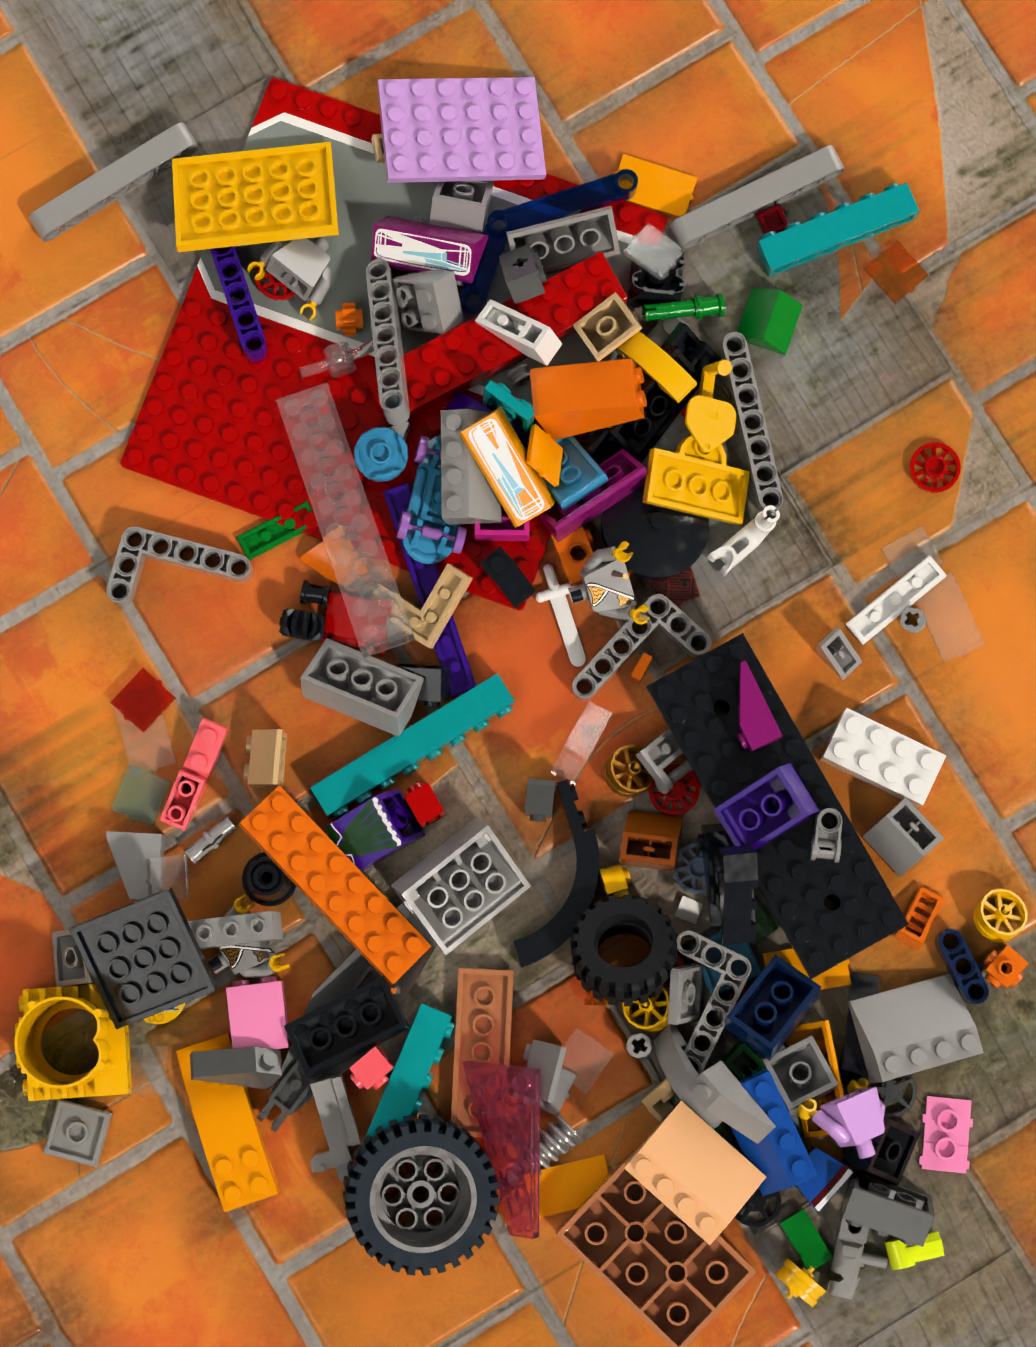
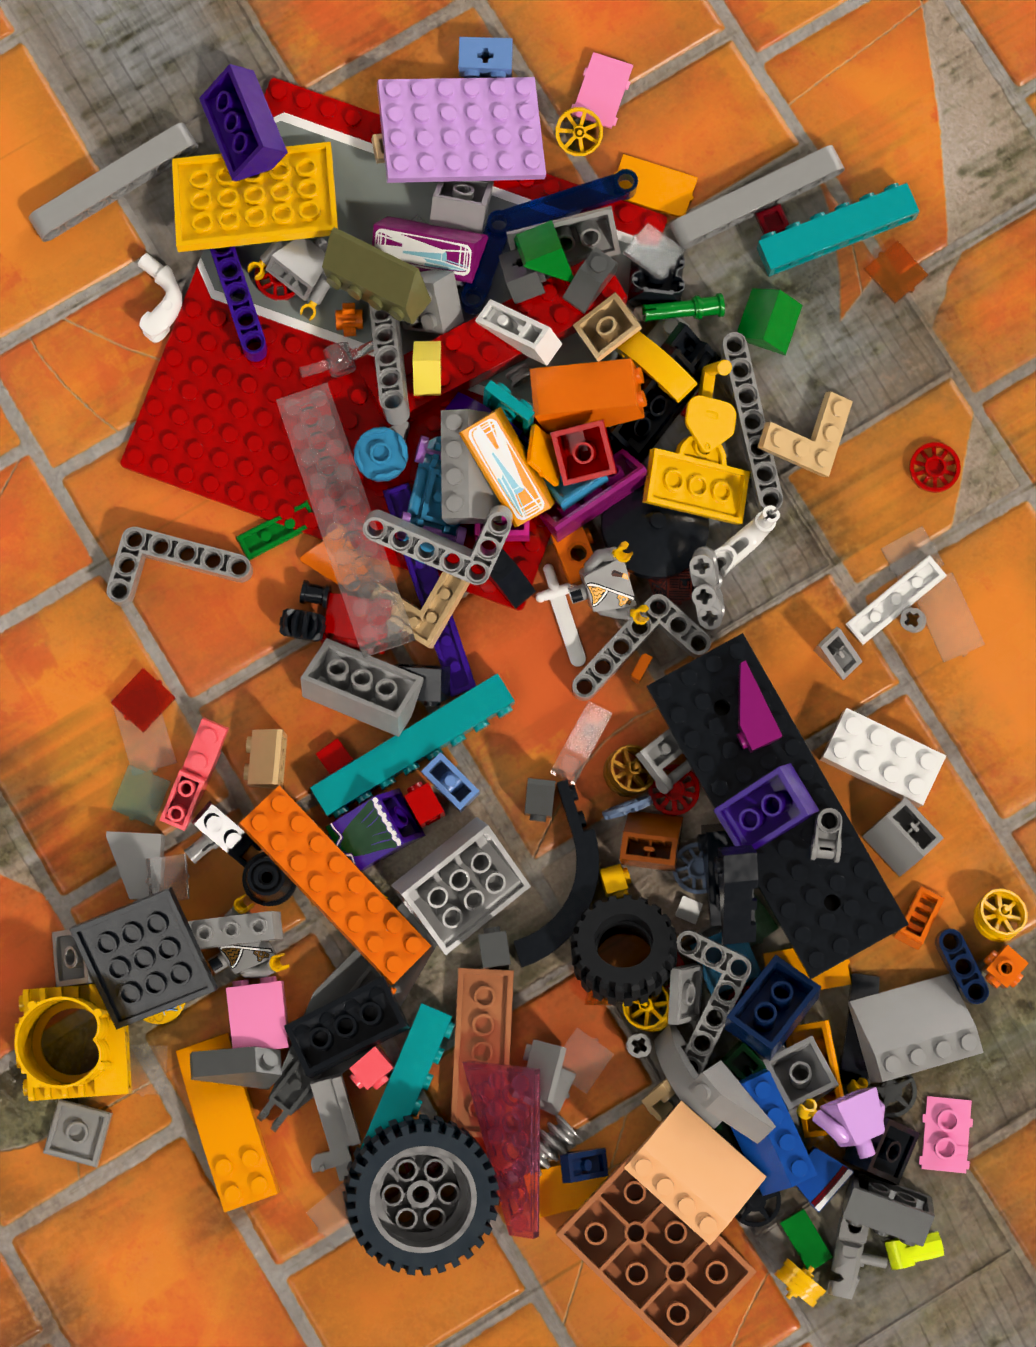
none -> white piece [138,253,182,343]
none -> hinge [191,801,262,868]
none -> dark purple slope [199,64,288,181]
none -> clear piece [306,1183,354,1249]
none -> red tile [316,738,354,775]
none -> olive slope [322,227,431,324]
none -> light grey beam [363,505,513,585]
none -> light yellow slope [413,341,441,396]
none -> medium blue brick [421,752,480,812]
none -> medium blue brick [458,37,513,78]
none -> dark grey brick [478,926,511,969]
none -> green slope [514,220,574,282]
none -> red slope [550,419,617,486]
none -> yellow wheel [555,107,603,156]
none -> dark blue slope [560,1148,609,1183]
none -> dark grey slope [562,247,618,314]
none -> bright pink piece [571,52,633,129]
none -> sand blue wheel [602,795,653,820]
none -> light grey axle [689,547,725,630]
none -> tan plate [757,391,853,477]

